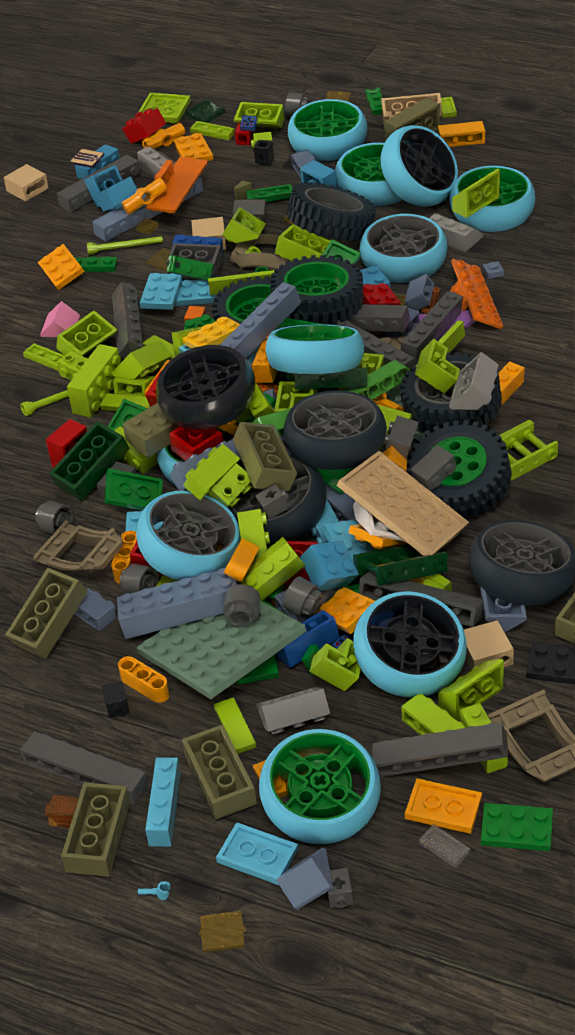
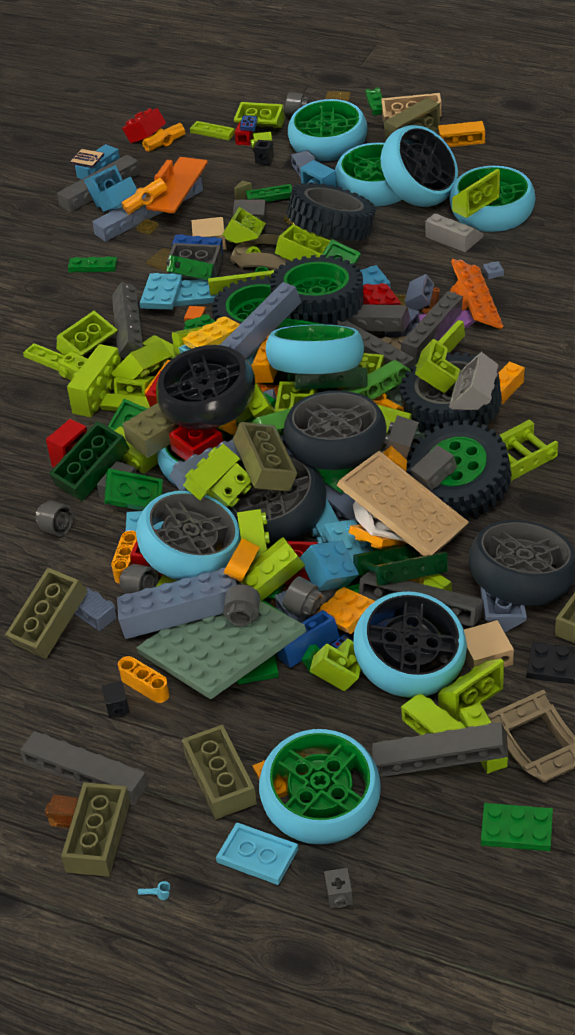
tan piece [4,164,48,201] -> none
lime piece [20,390,69,416] -> none
dark tan wedge [33,520,123,573] -> none
light orange plate [38,244,85,290] -> none
bright pink slope [40,301,81,337] -> none
lime piece [87,236,163,256] -> none
light grey slope [137,147,176,178] -> none
lime plate [139,93,191,124] -> none
medium azure brick [145,758,181,847] -> none
light orange plate [173,133,214,161] -> none
clear green tile [185,99,225,123] -> none
clear yellow piece [199,911,245,952] -> none
lime tile [214,697,256,754] -> none
dark grey brick [255,484,289,520] -> none
light grey slope [256,687,330,734] -> none
sand blue slope [276,848,333,910] -> none
wheel [360,214,448,283] -> none
light orange plate [405,778,482,834] -> none
clear tile [419,824,470,868] -> none
lime tile [441,97,457,118] -> none

